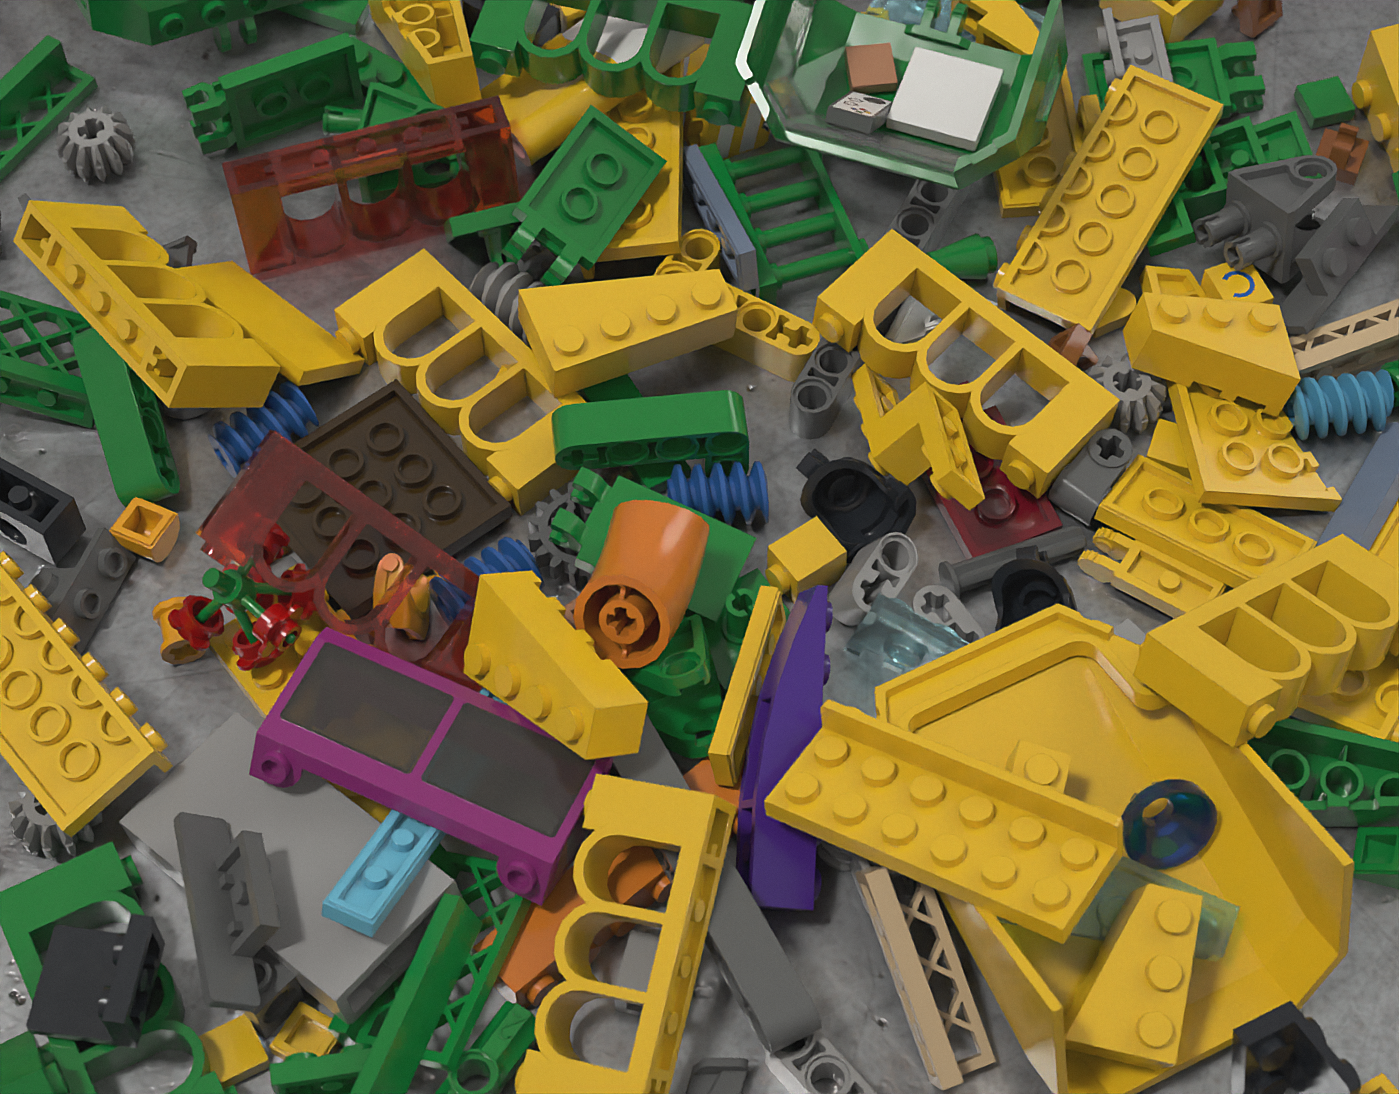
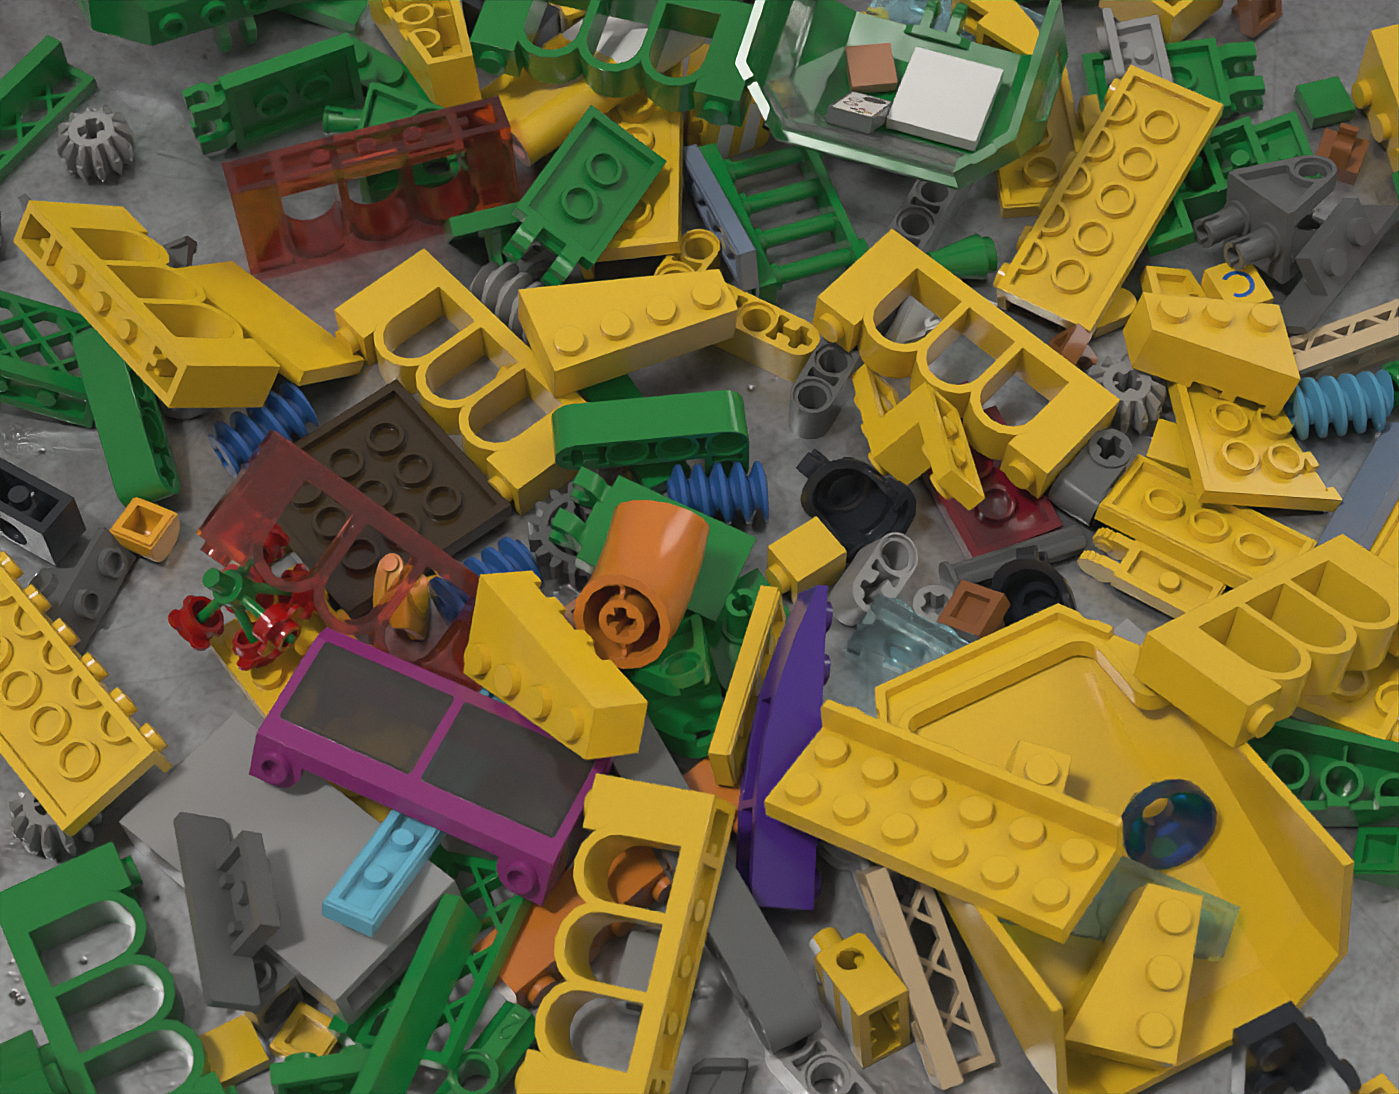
black bracket [26,914,165,1048] -> none
light orange bush [152,597,207,664] -> none
none -> yellow torso [809,927,911,1069]
none -> dark orange tile [936,580,1011,642]

